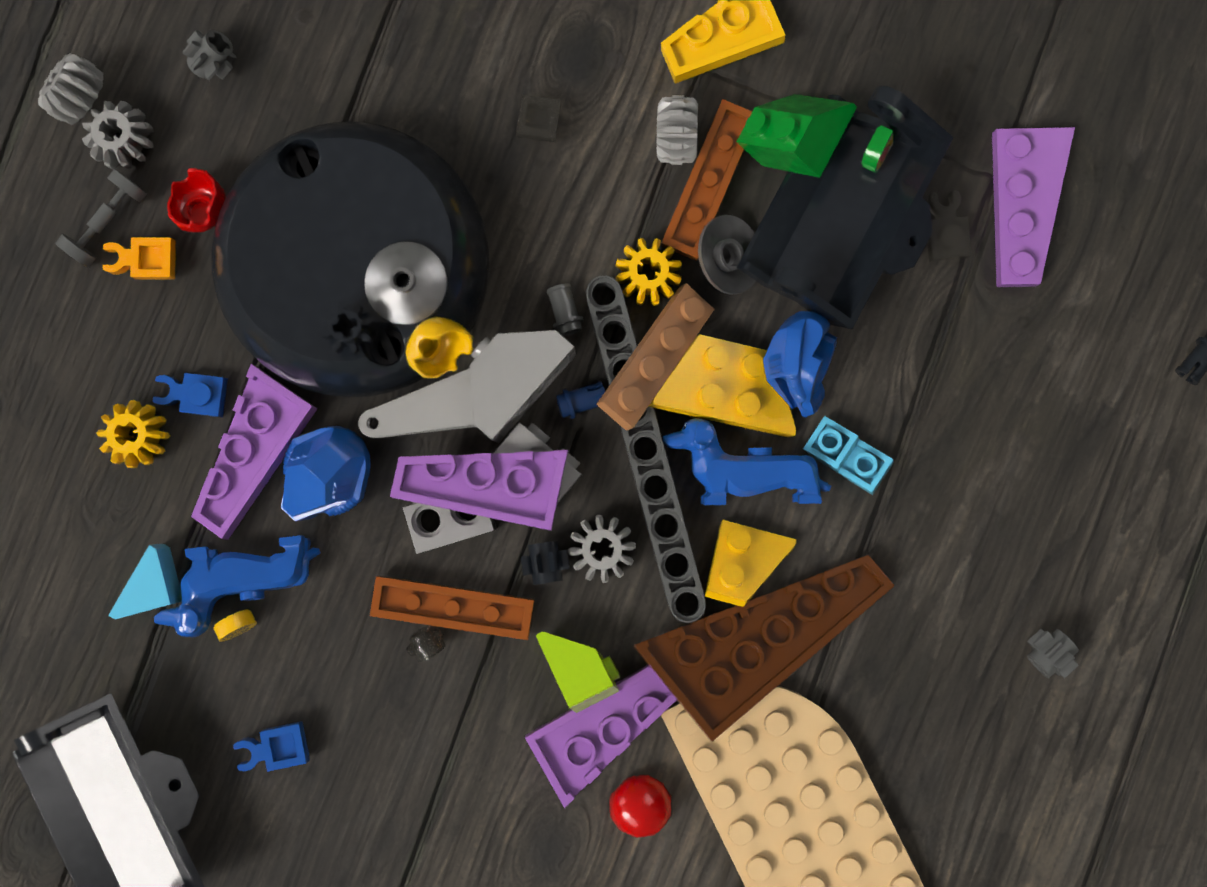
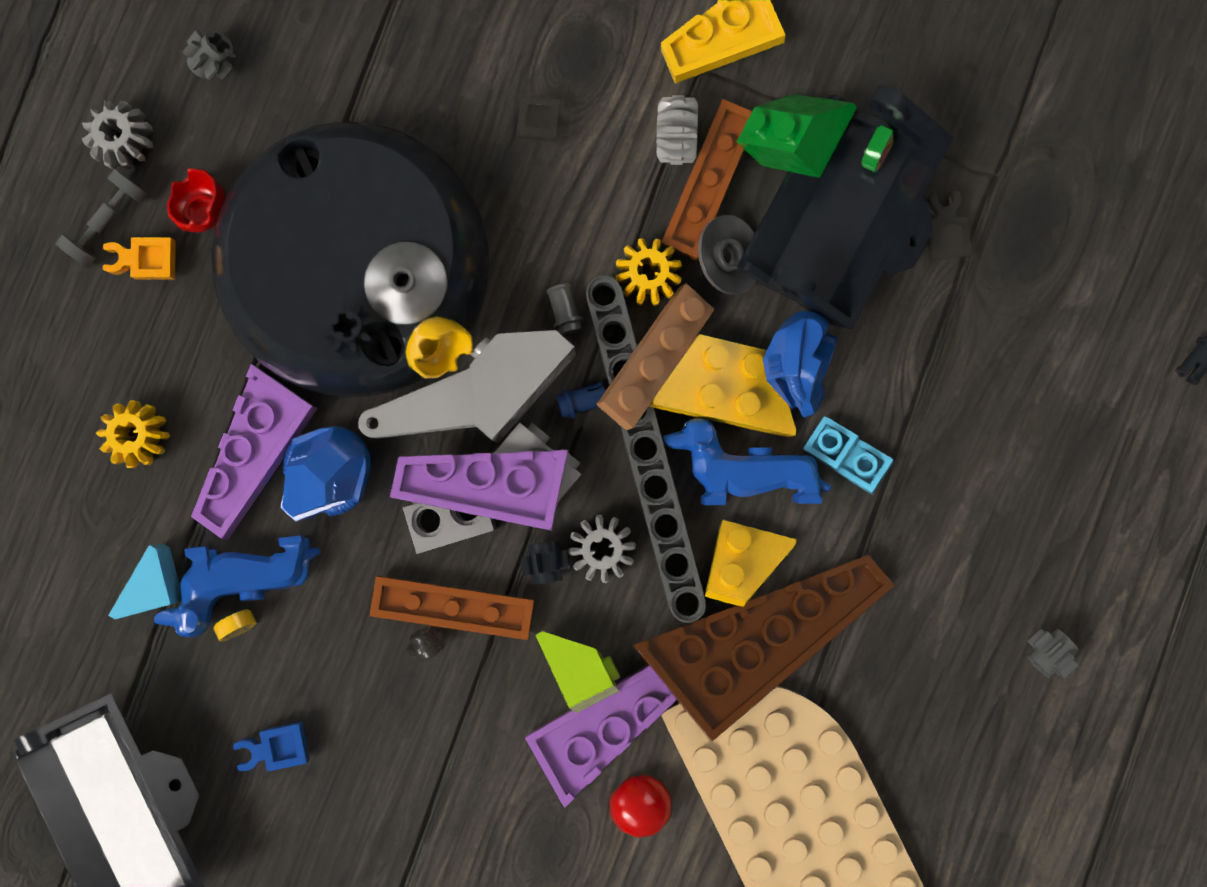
light grey gear [38,53,104,125] -> none
blue plate [153,373,228,418] -> none
medium lavender wing [992,127,1075,287] -> none

